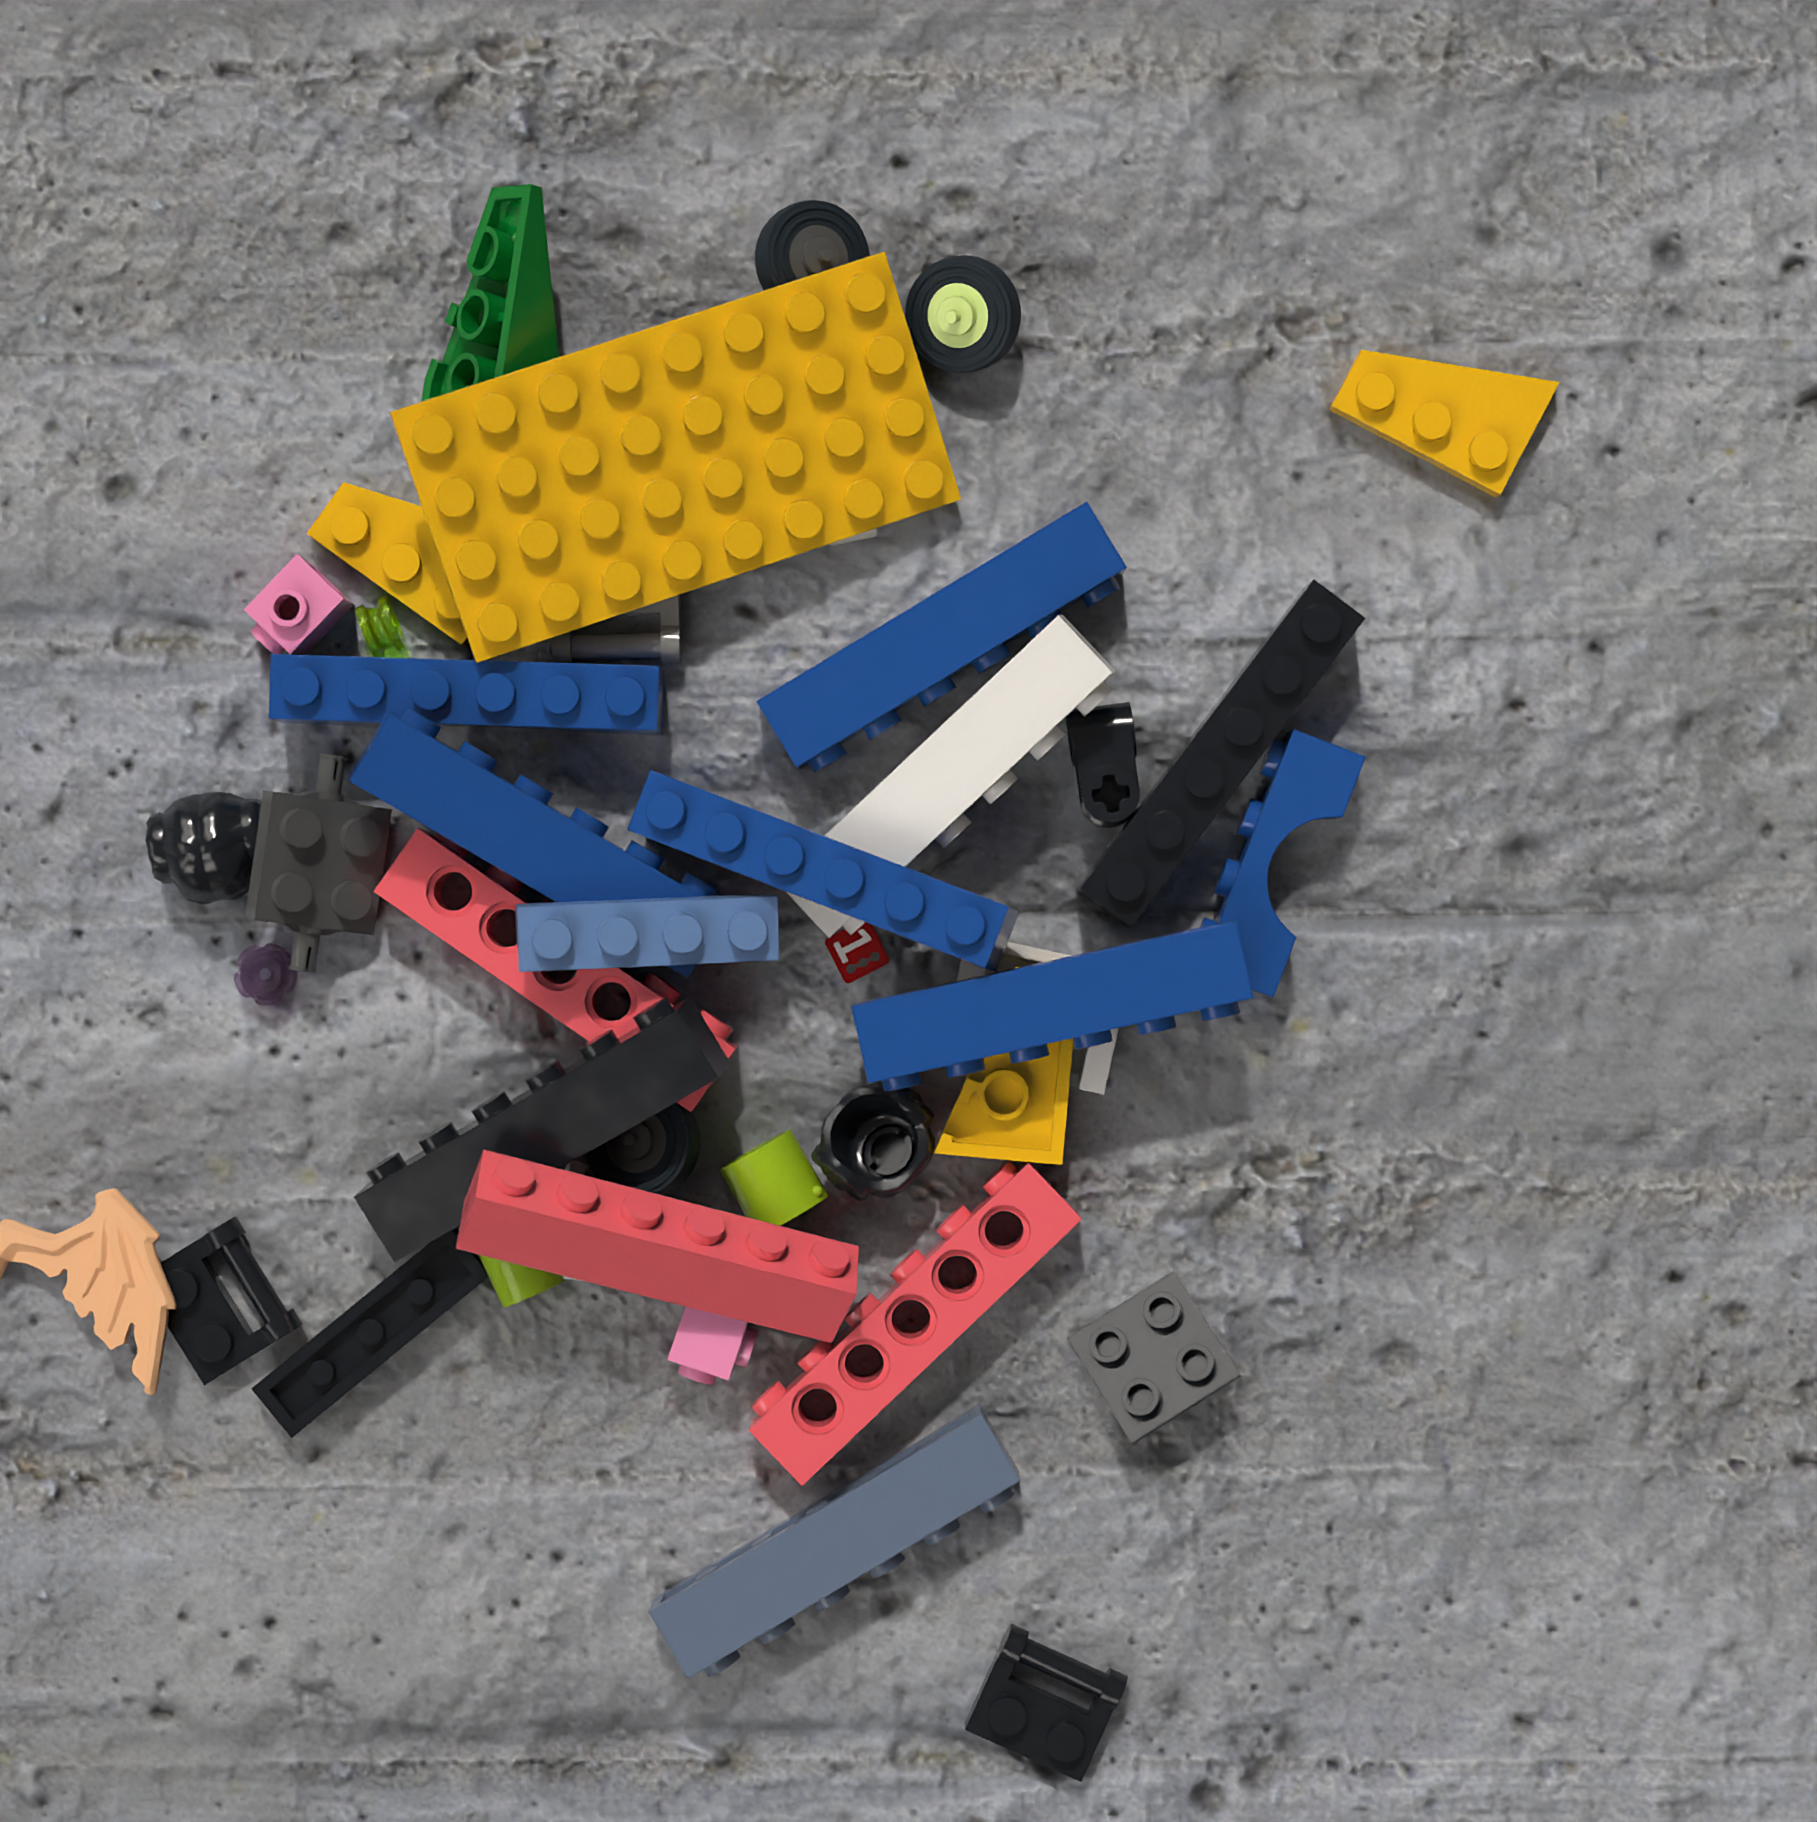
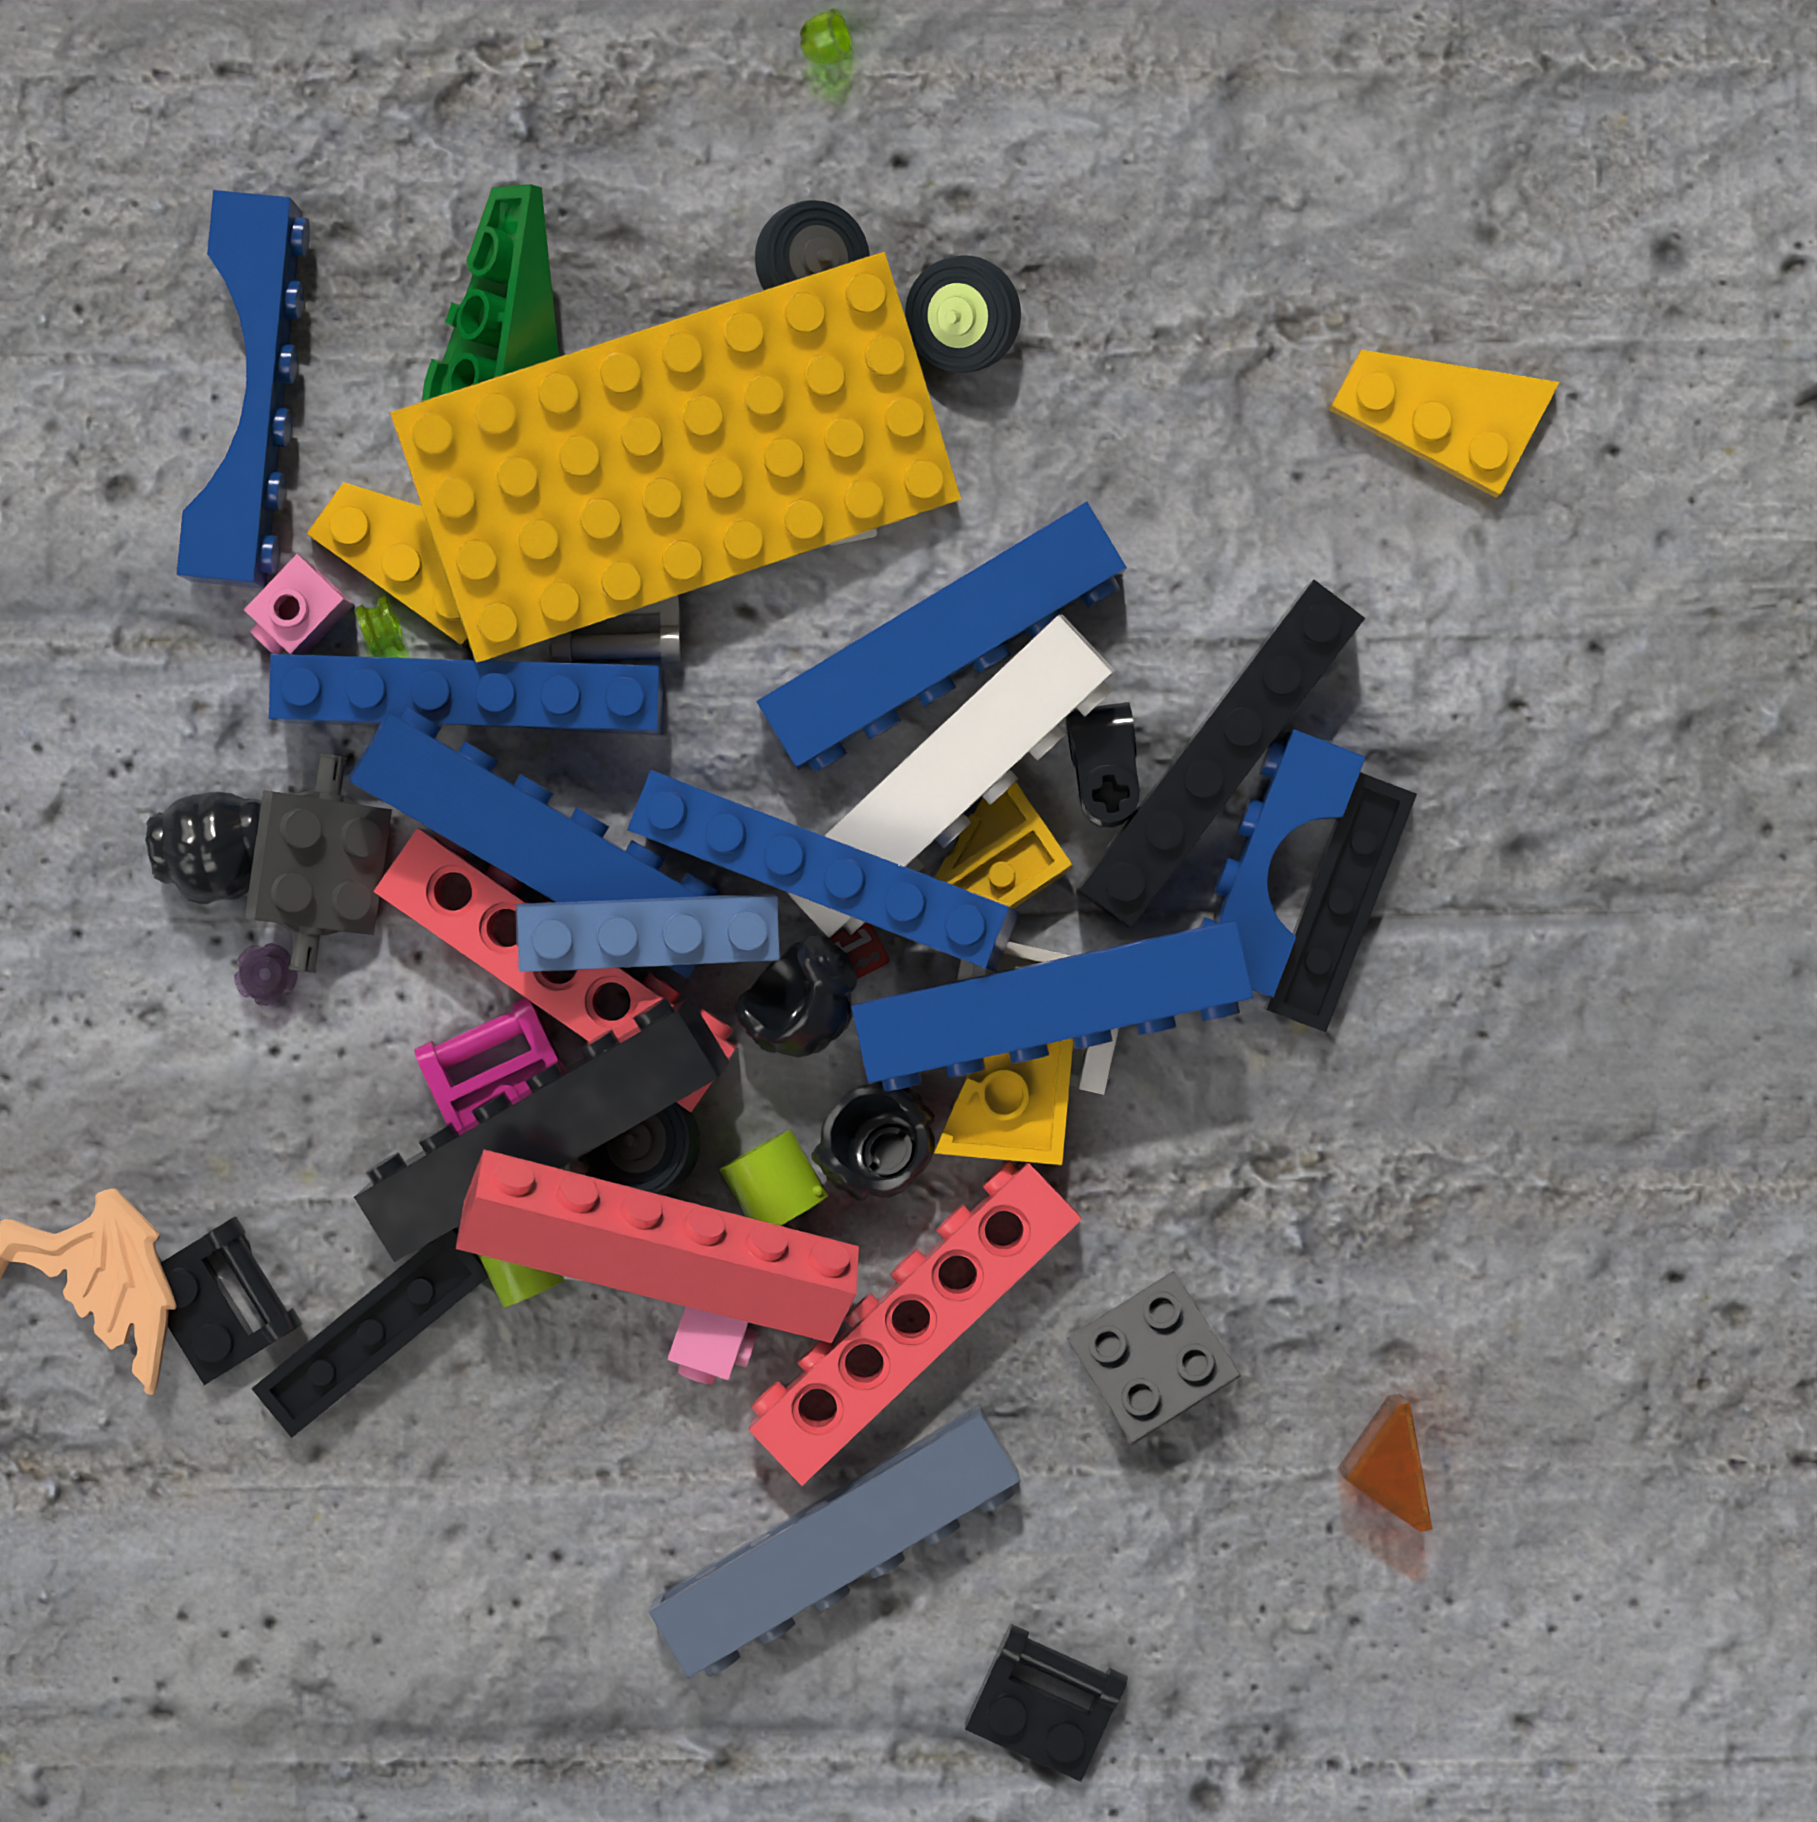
none -> blue arch [176,190,310,589]
none -> dark pink plate [414,997,565,1131]
none -> black hair [735,935,857,1058]
none -> clear neon green hinge [800,9,853,65]
none -> yellow wing [934,782,1074,909]
none -> black plate [1264,772,1417,1033]
none -> clear orange slope [1337,1393,1433,1532]

